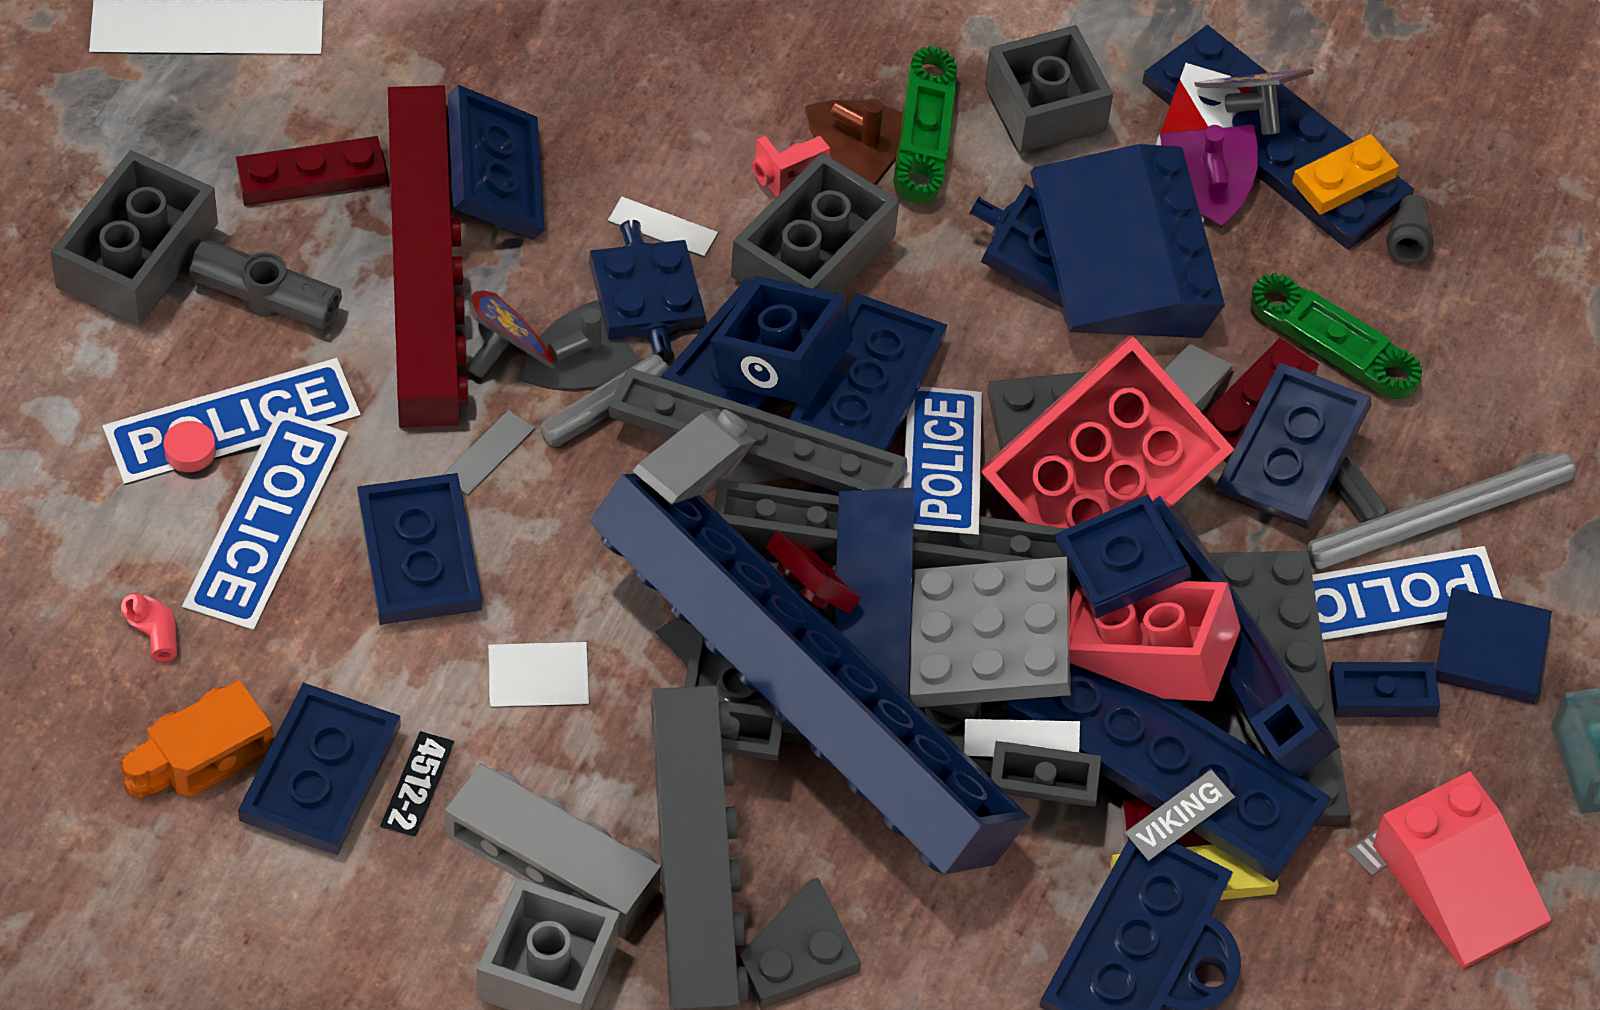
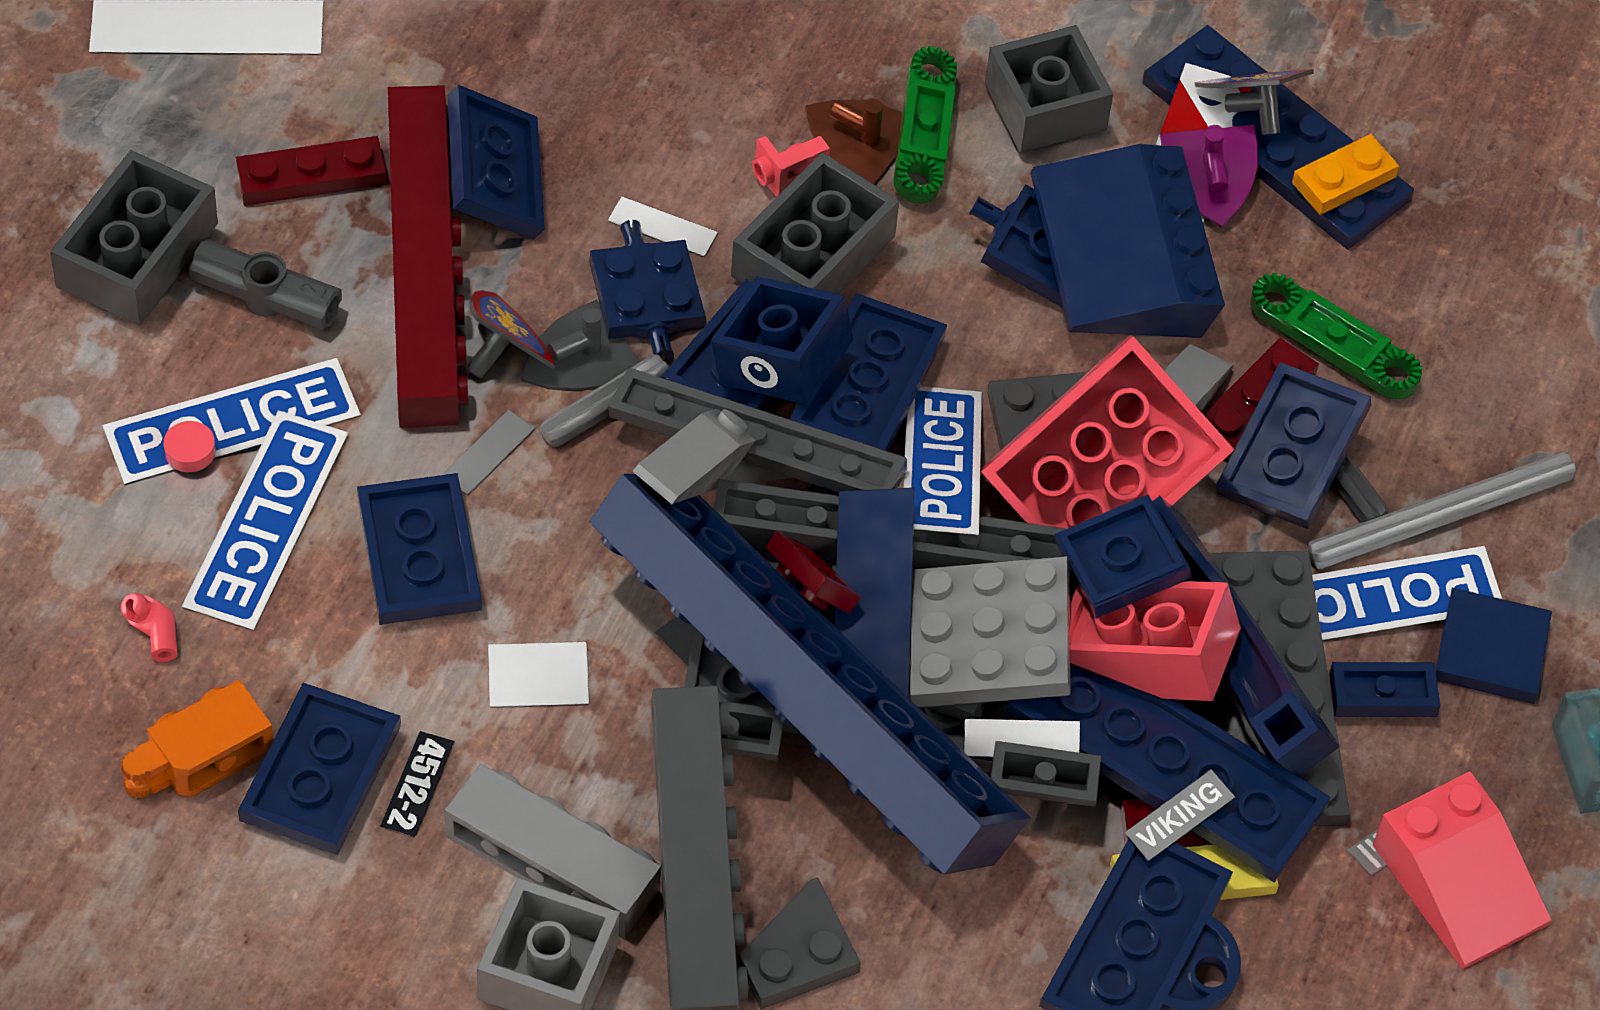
dark grey cone [1386,195,1434,264] -> none

